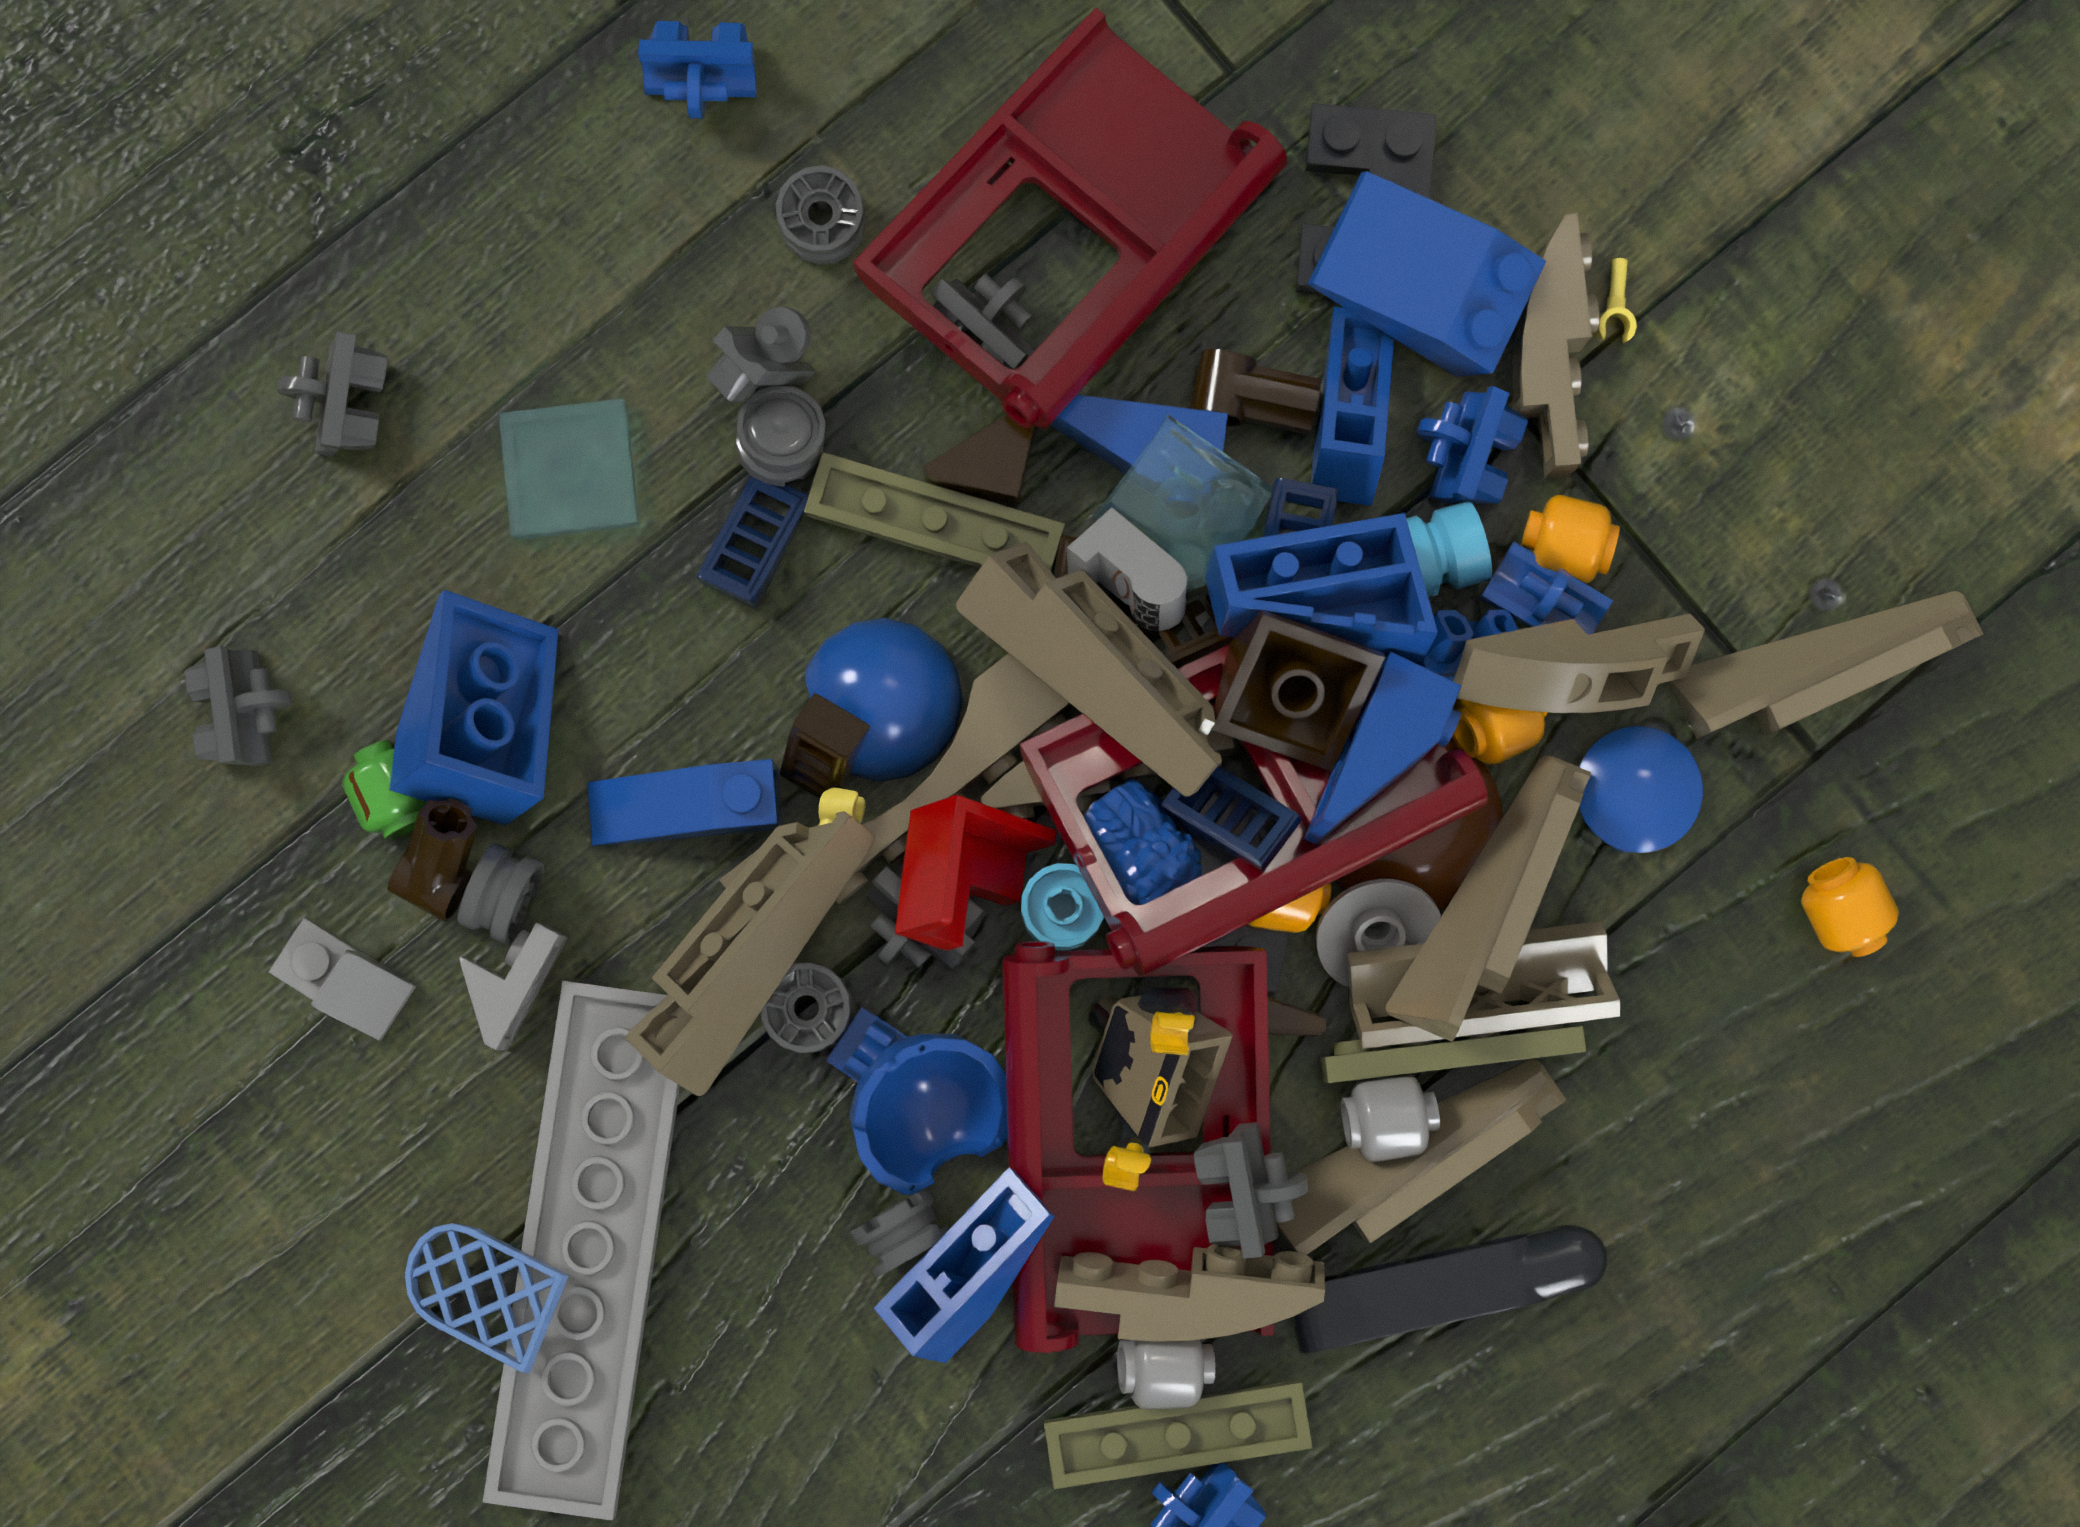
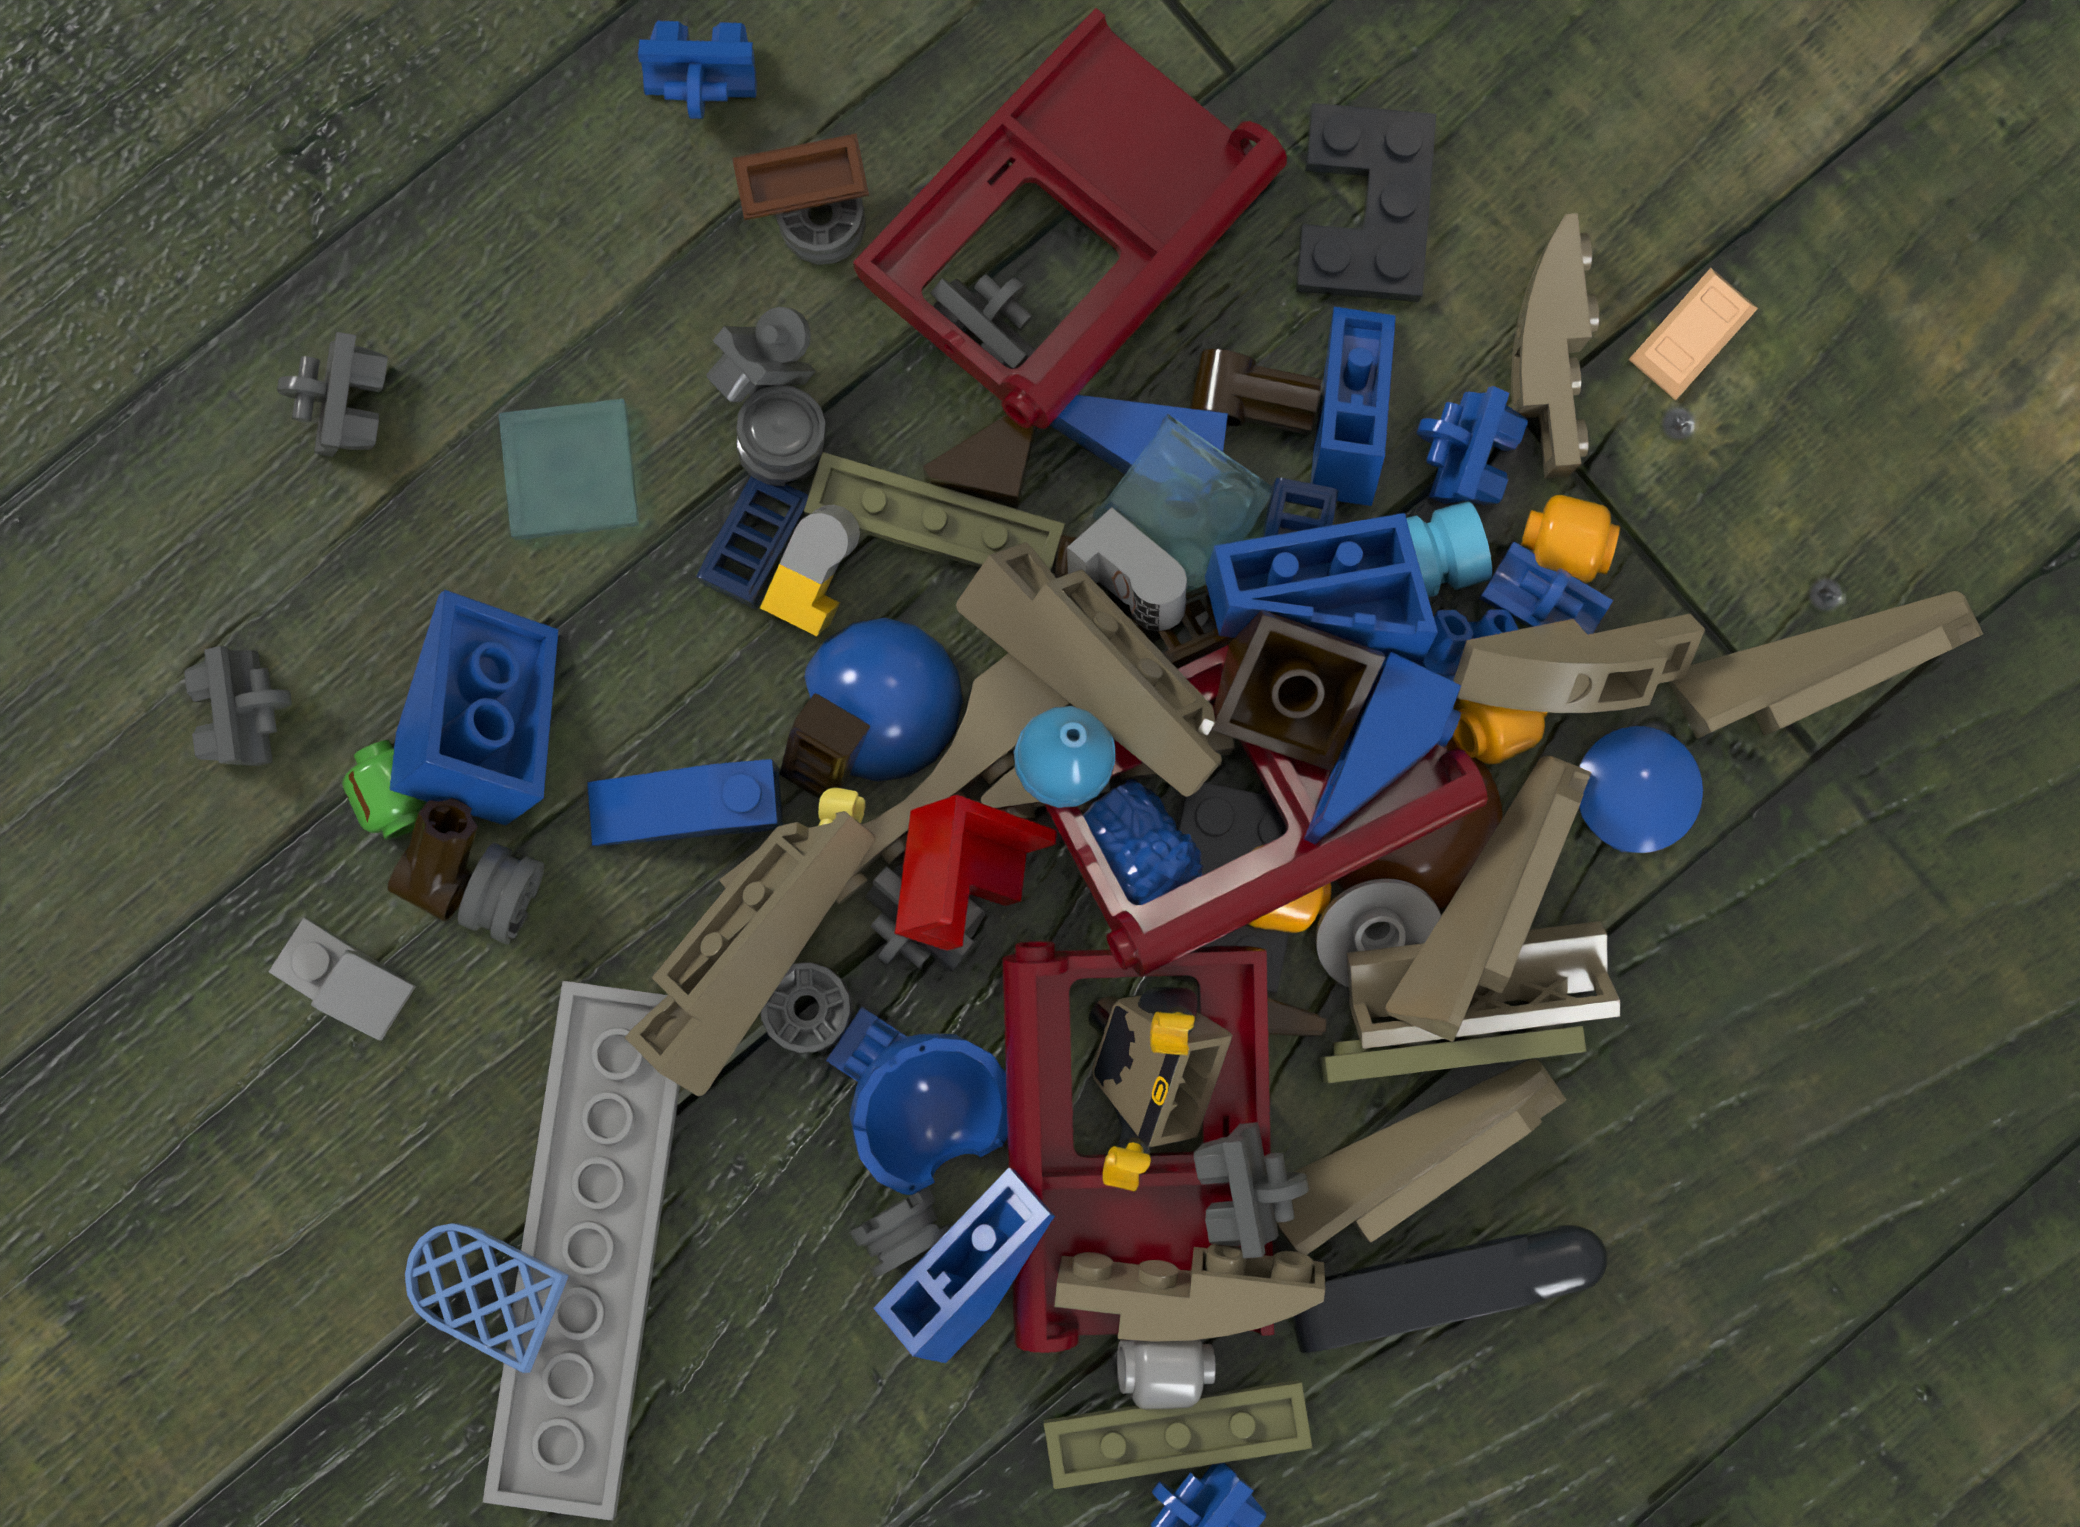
light grey slope [459,923,569,1050] -> none
medium azure wheel [1021,863,1104,951] -> none
dark blue slope [1161,766,1302,872] -> none
blue slope [1308,171,1546,377] -> none
light grey head [1341,1073,1440,1162] -> none
light yellow hand [1594,258,1637,344] -> none
light orange head [1801,857,1899,957] -> none
none -> reddish brown tile [732,133,869,220]
none -> leg [760,504,860,636]
none -> dark azure helmet [1014,706,1115,808]
none -> light nougat tile [1629,268,1758,401]

